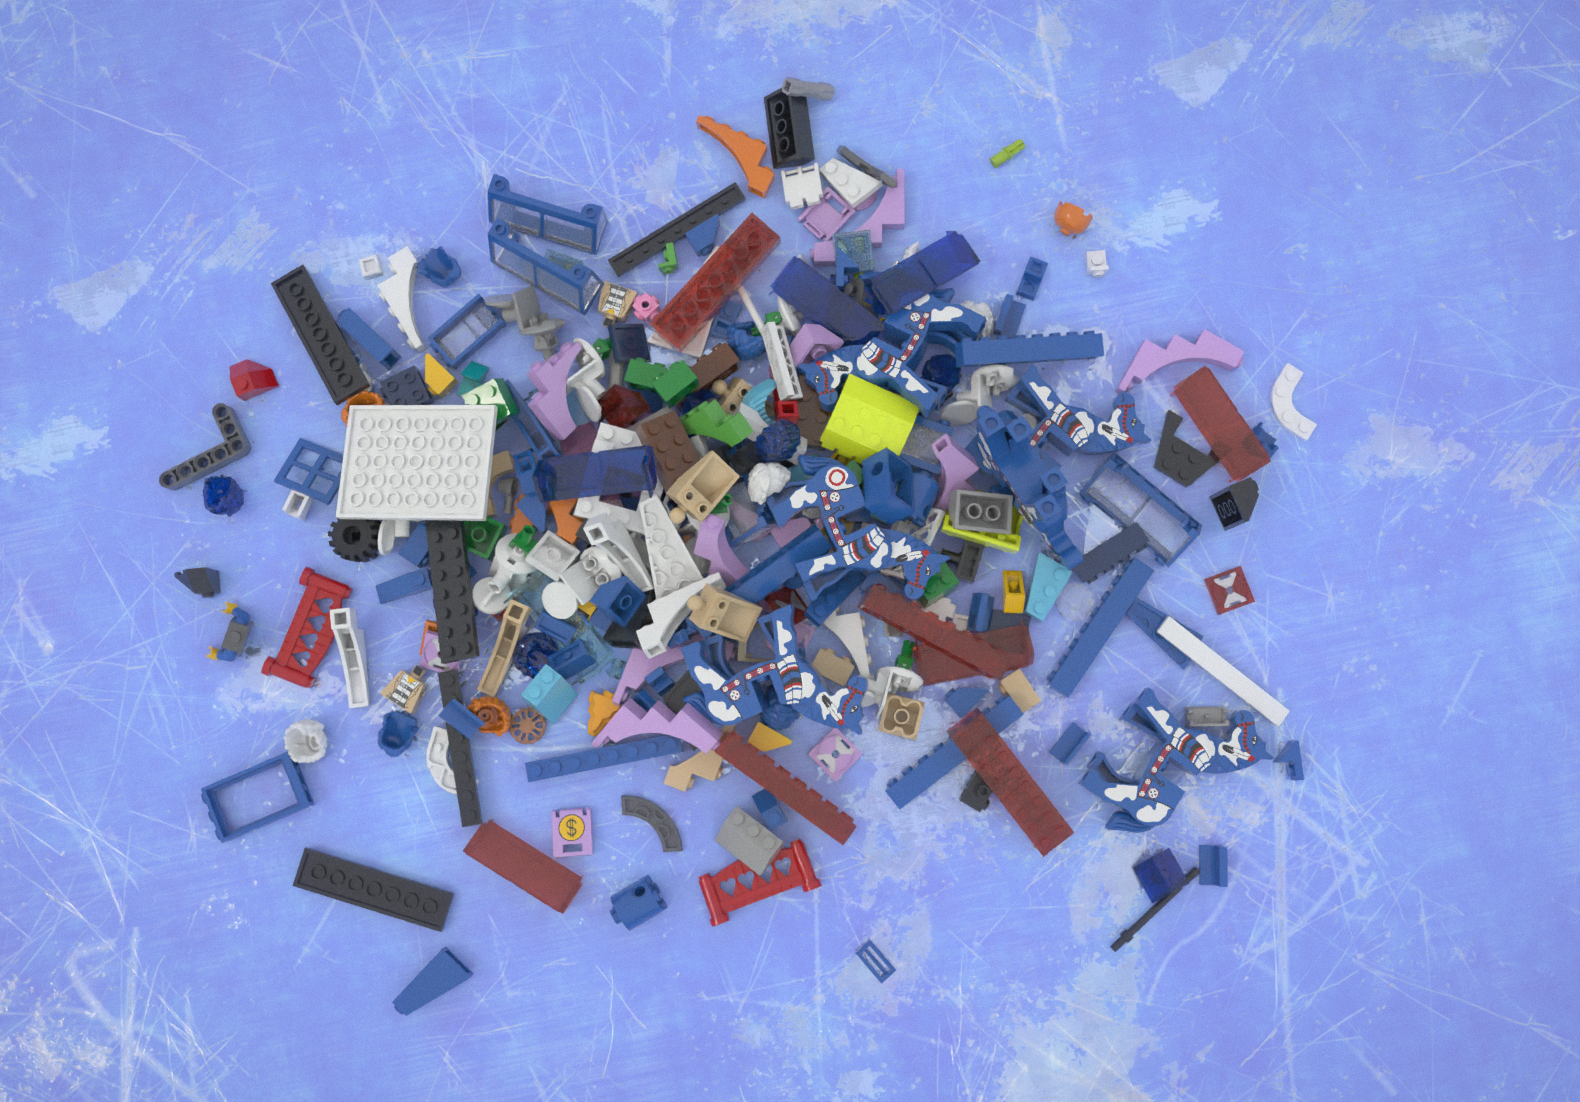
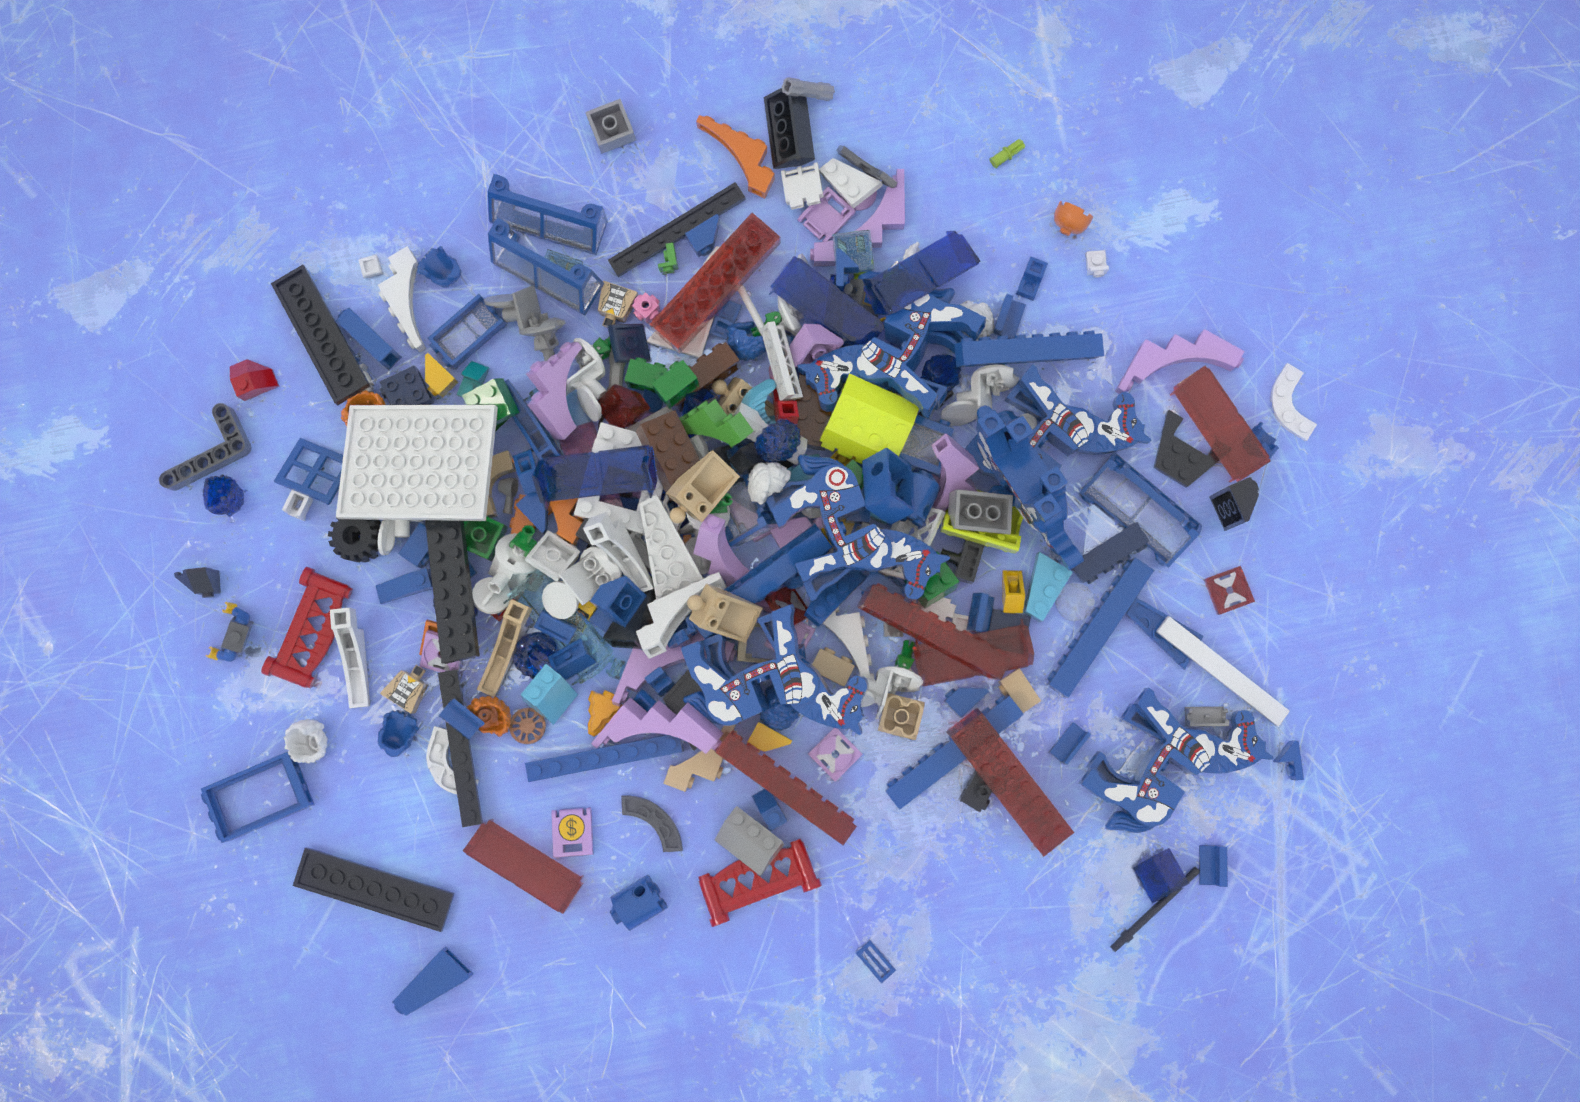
none -> light grey brick [585,99,636,154]

